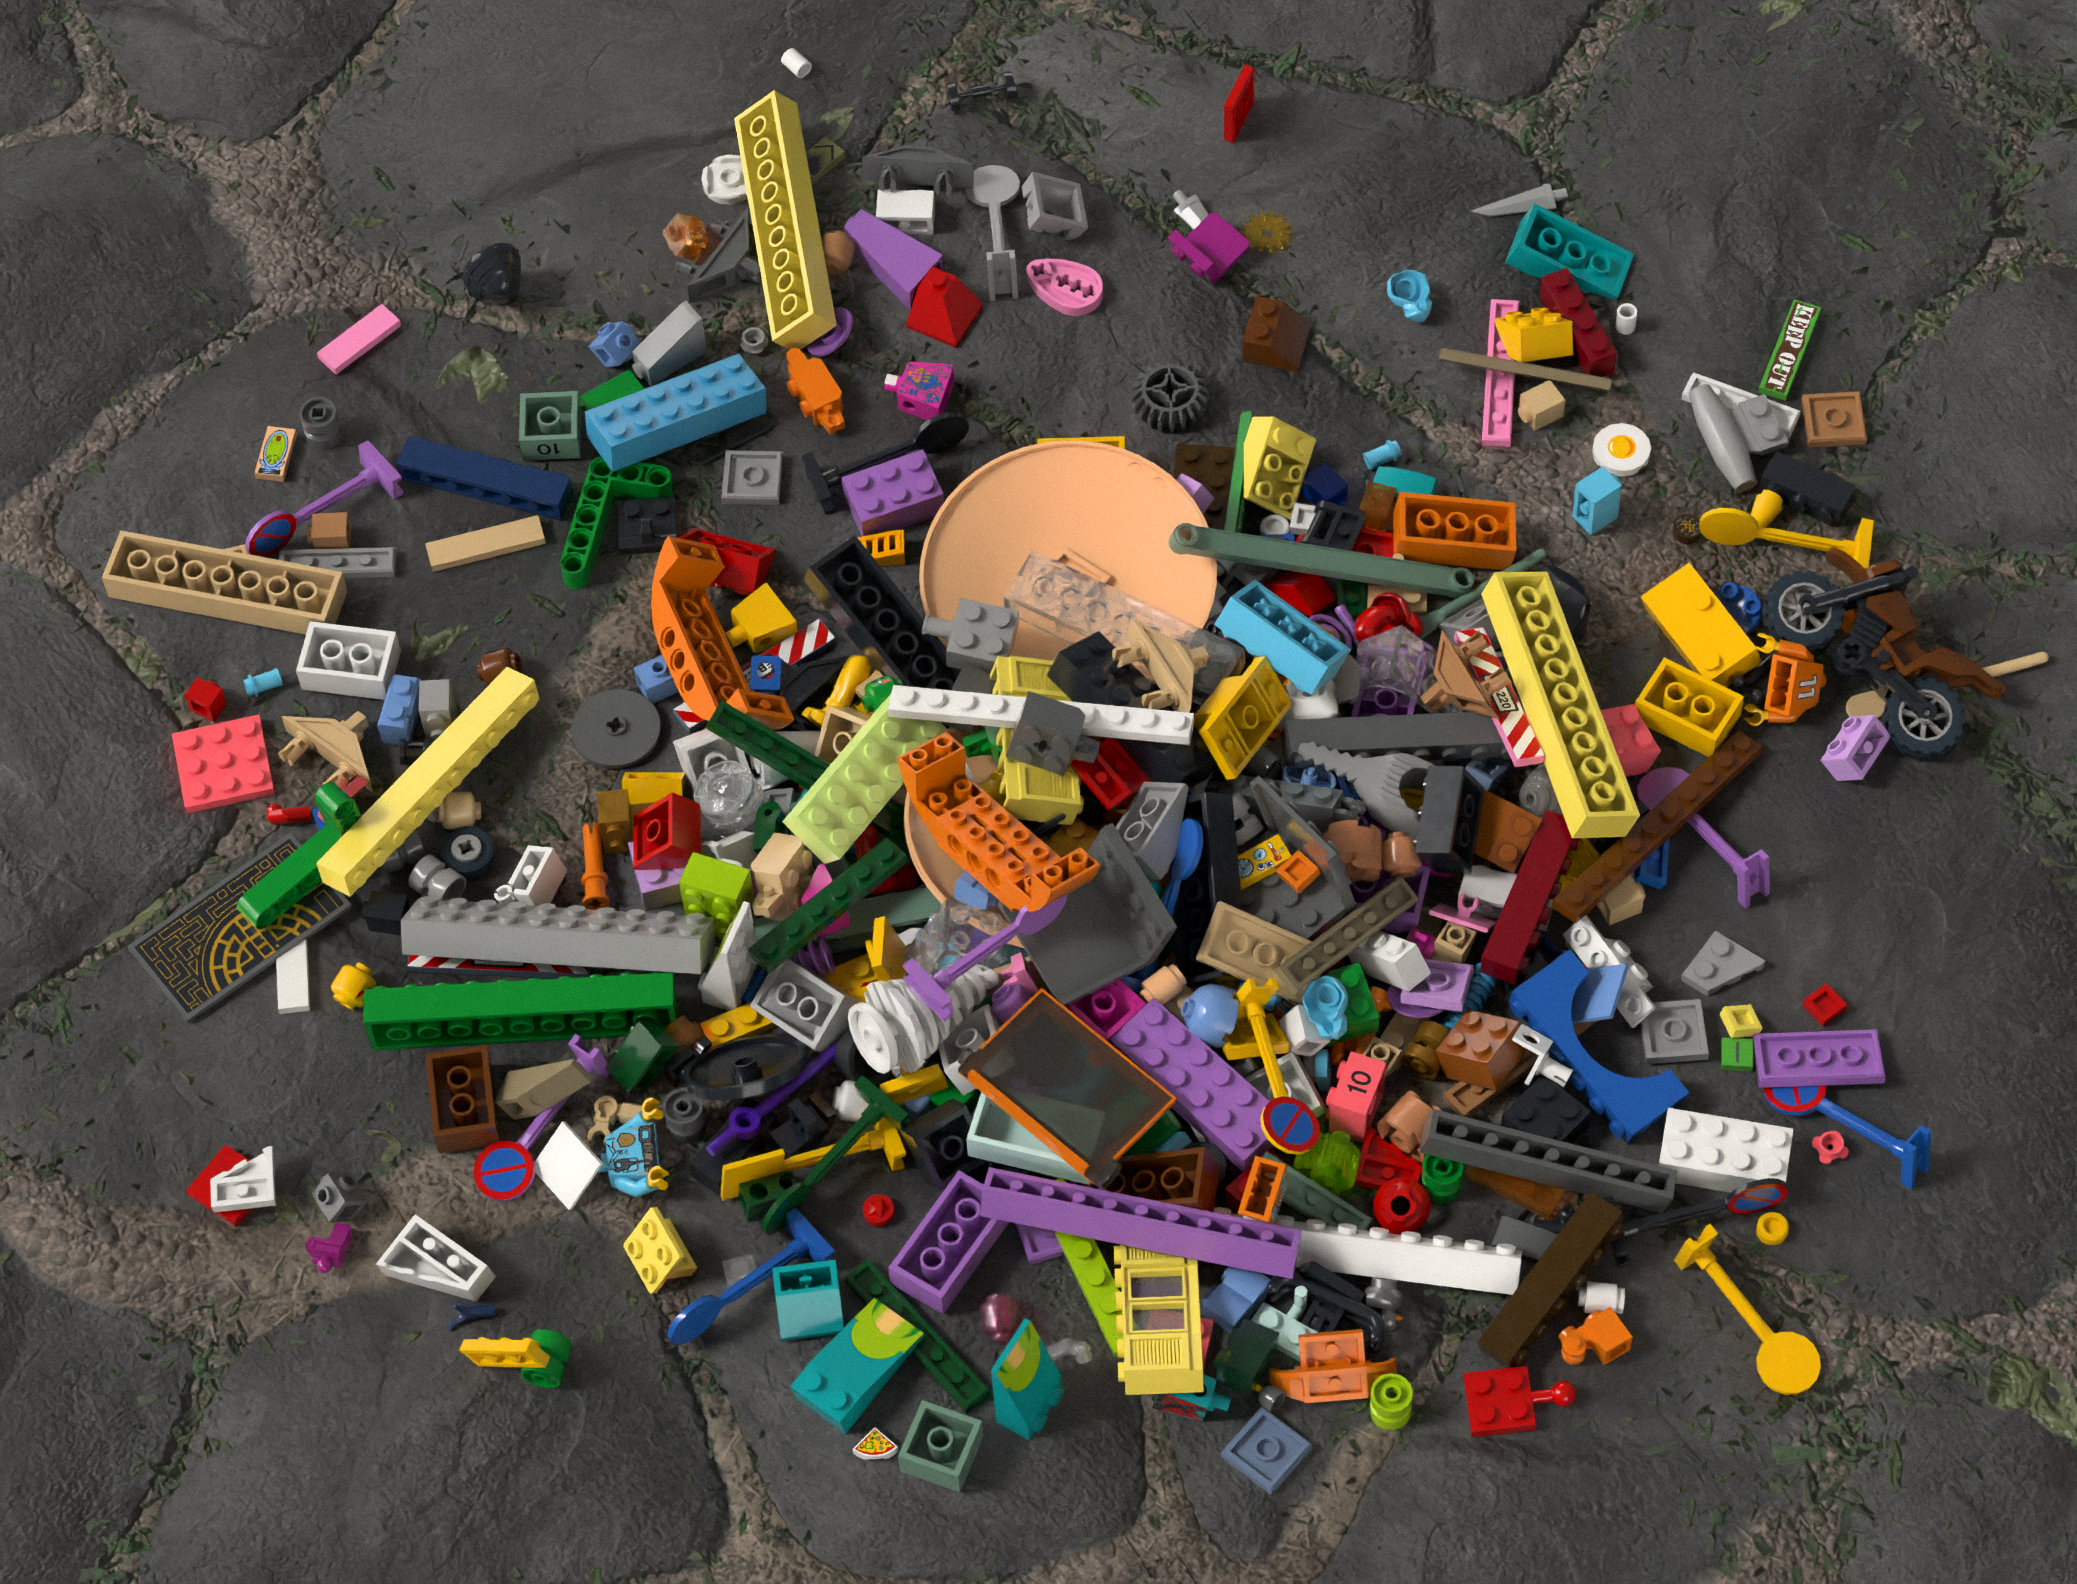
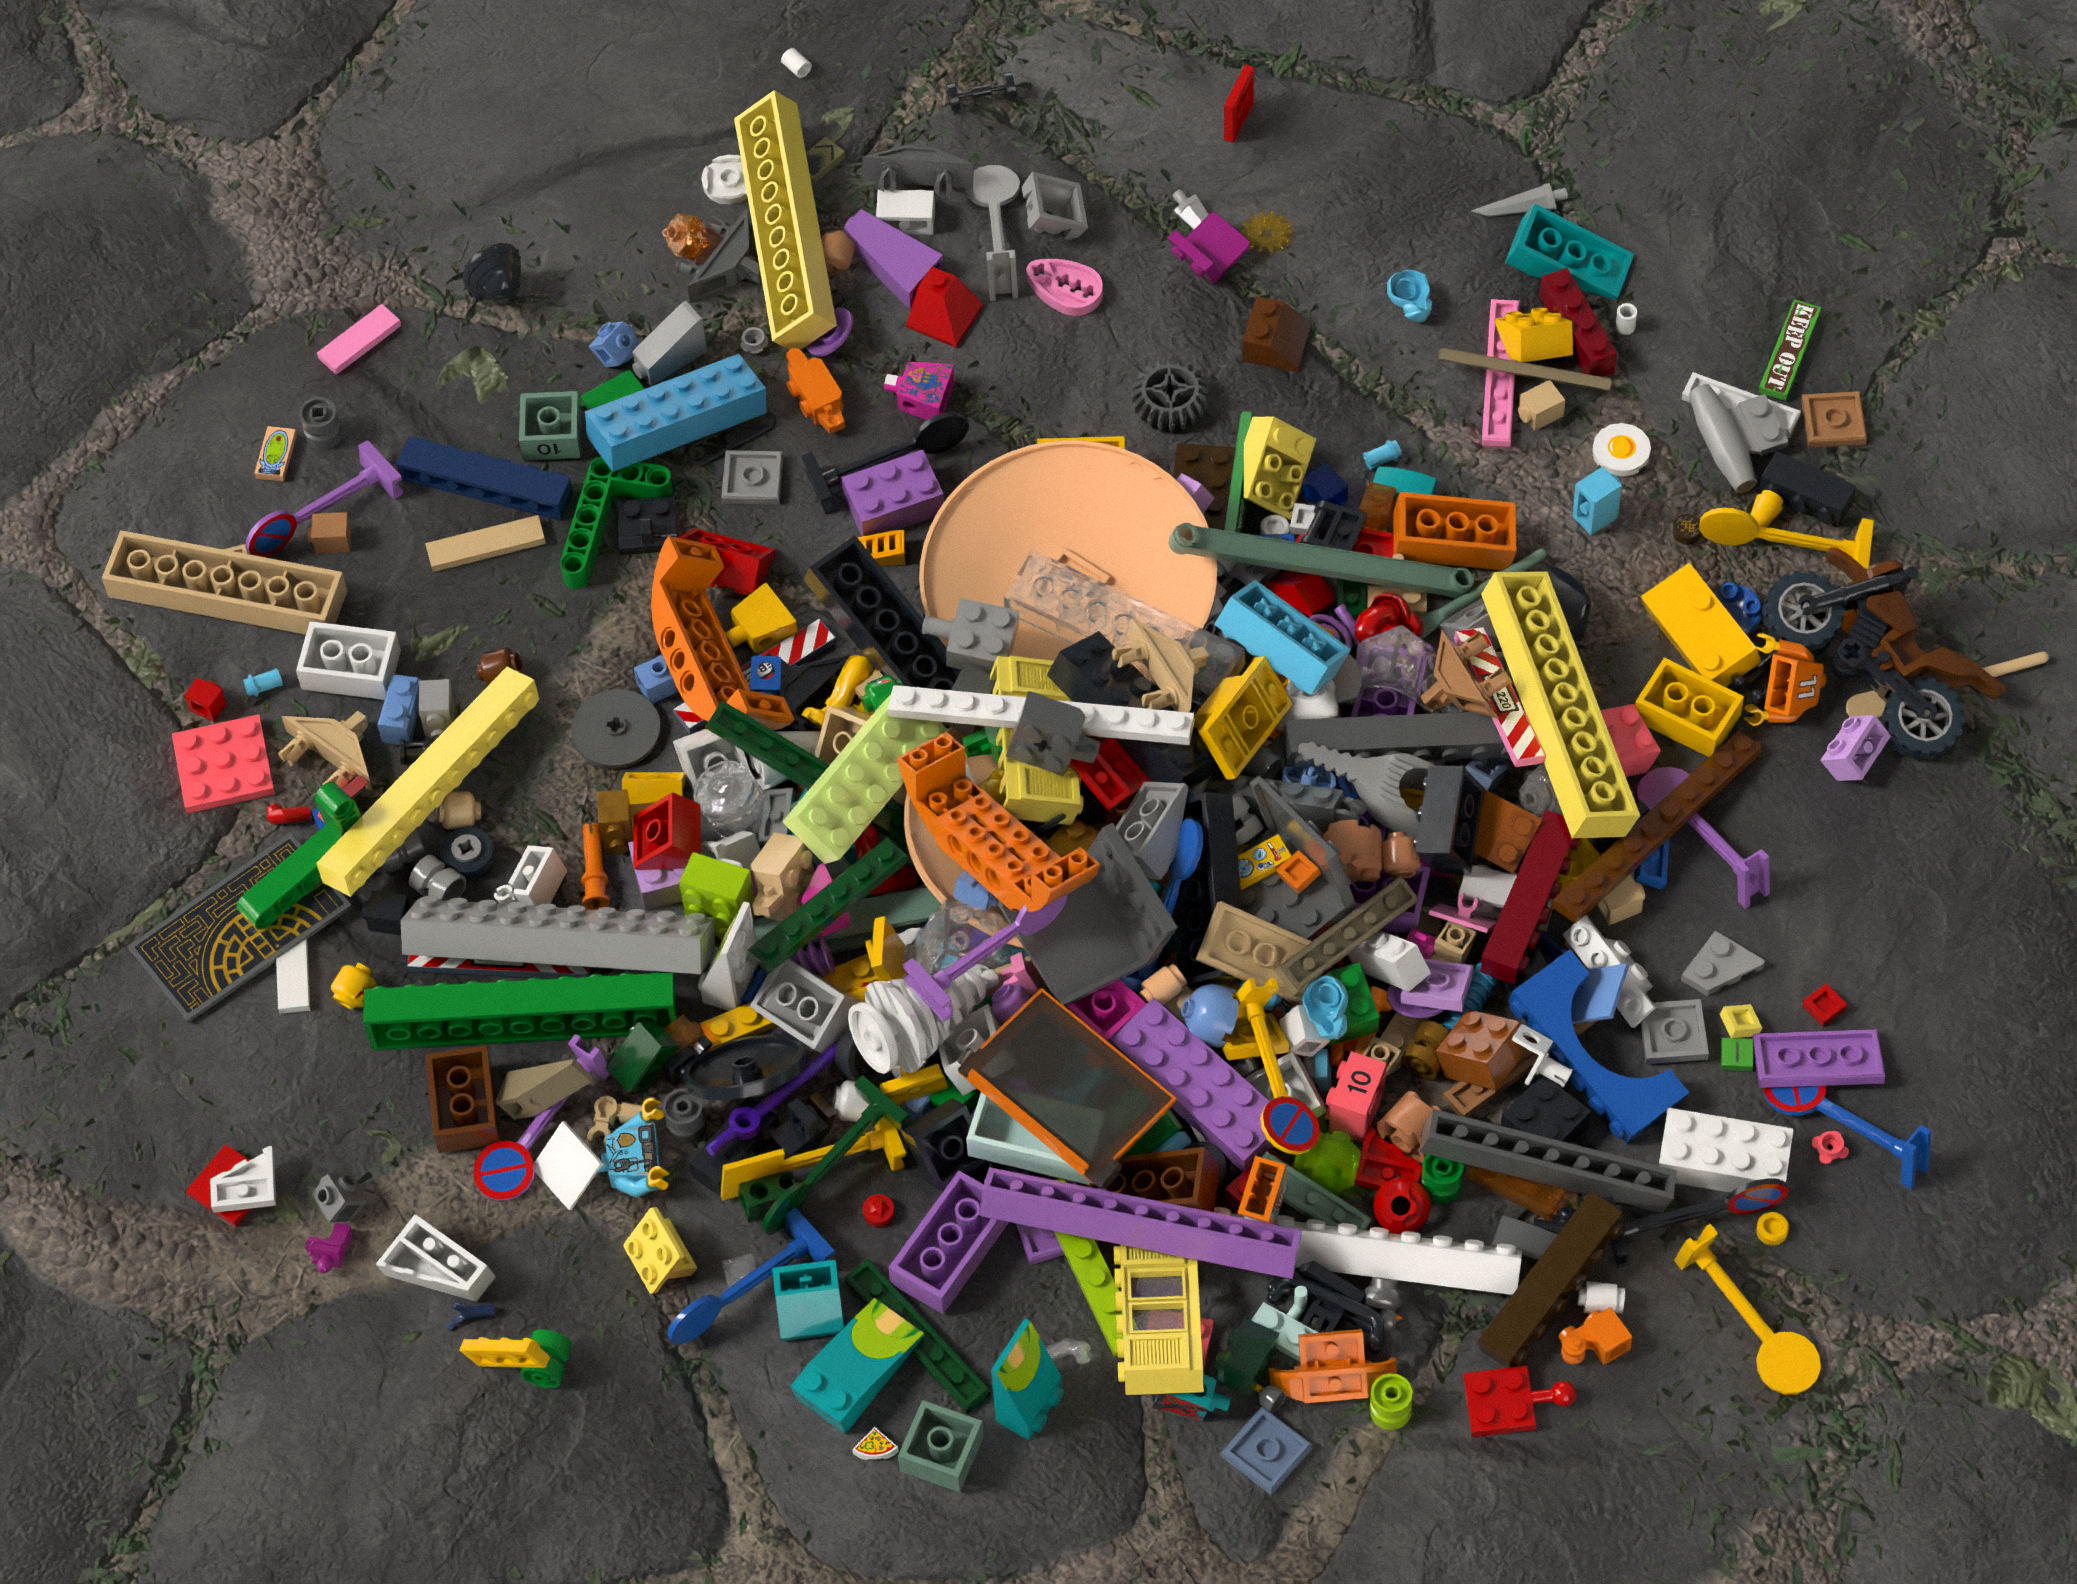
light grey tile [279,547,396,578] -> none
dark green leg [754,801,788,855] -> none
clear pink head [979,1294,1022,1342] -> none
medium blue brick [1202,1266,1271,1336] -> none

